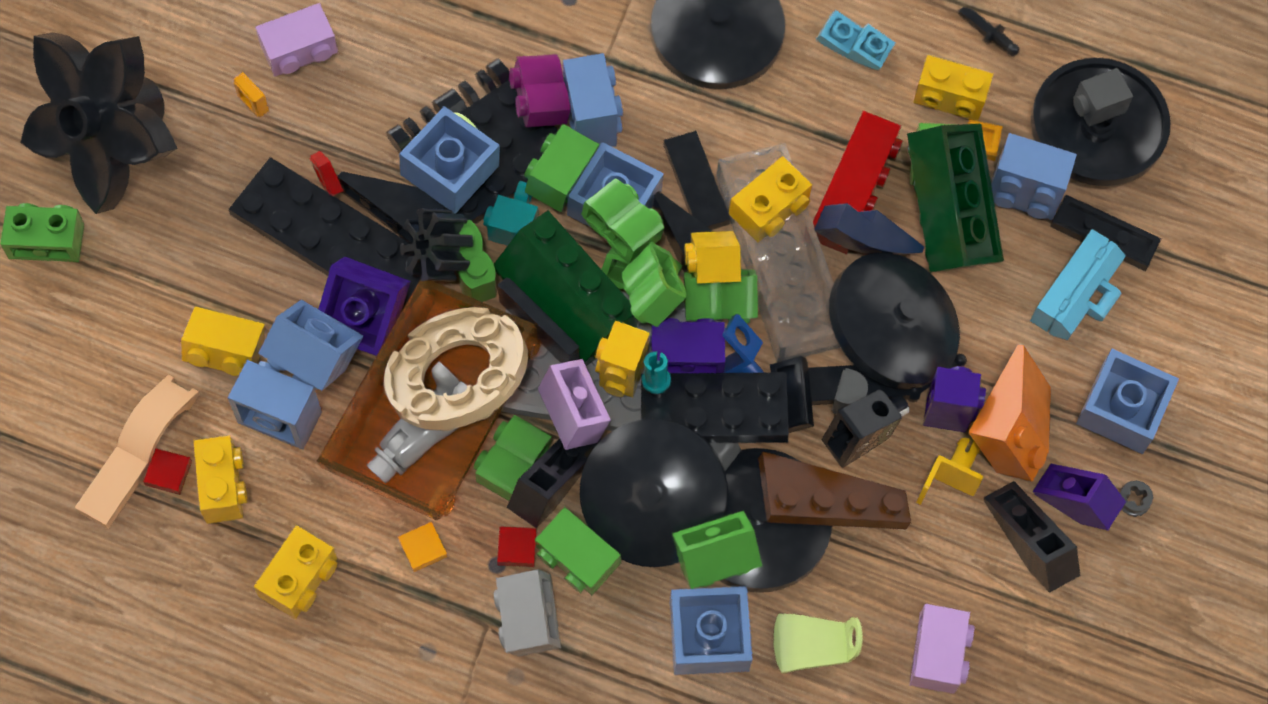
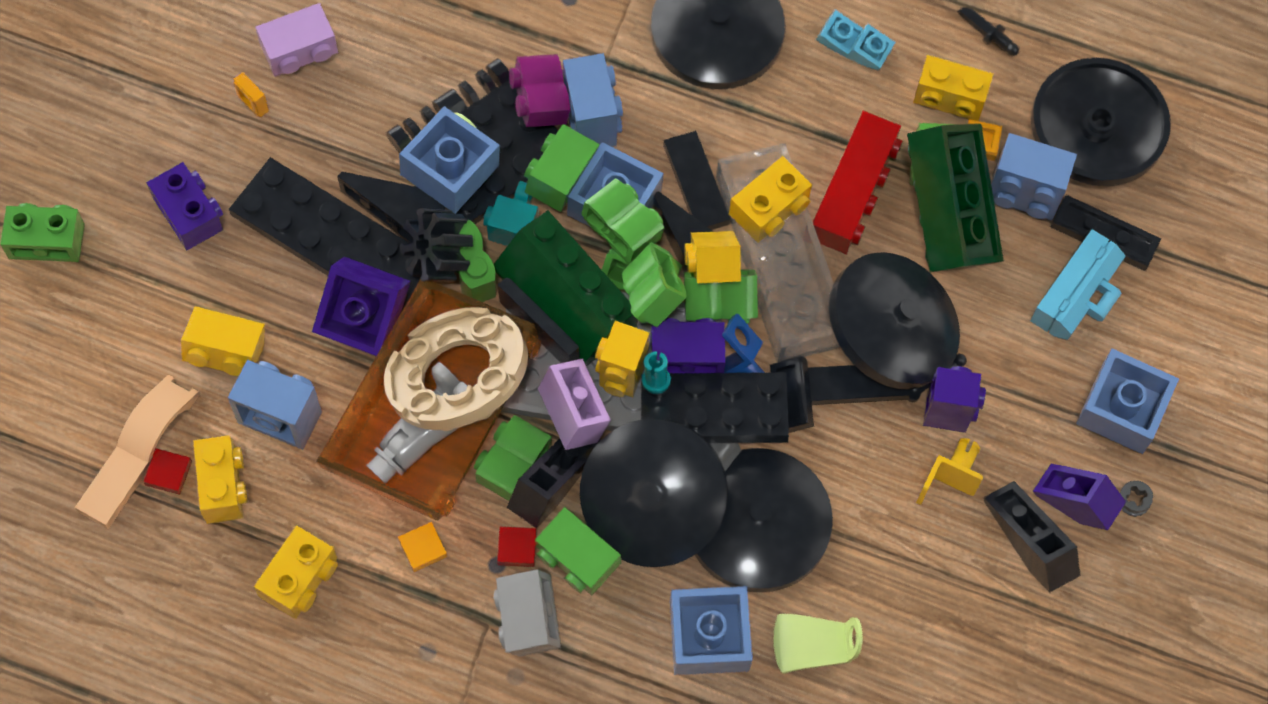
black plant [20,32,178,214] -> none
medium blue brick [258,300,363,391] -> none
red tile [309,151,343,196] -> none
bright green brick [673,511,762,589] -> none
reddish brown wing [758,451,911,530] -> none
dark blue slope [814,203,925,255] -> none
black torso [821,390,909,468] -> none
dark grey brick [832,368,868,414] -> none
lavender brick [909,604,974,694] -> none
orange slope [968,344,1051,482] -> none
dark grey brick [1073,68,1134,126] -> none
none -> dark purple brick [146,162,224,251]

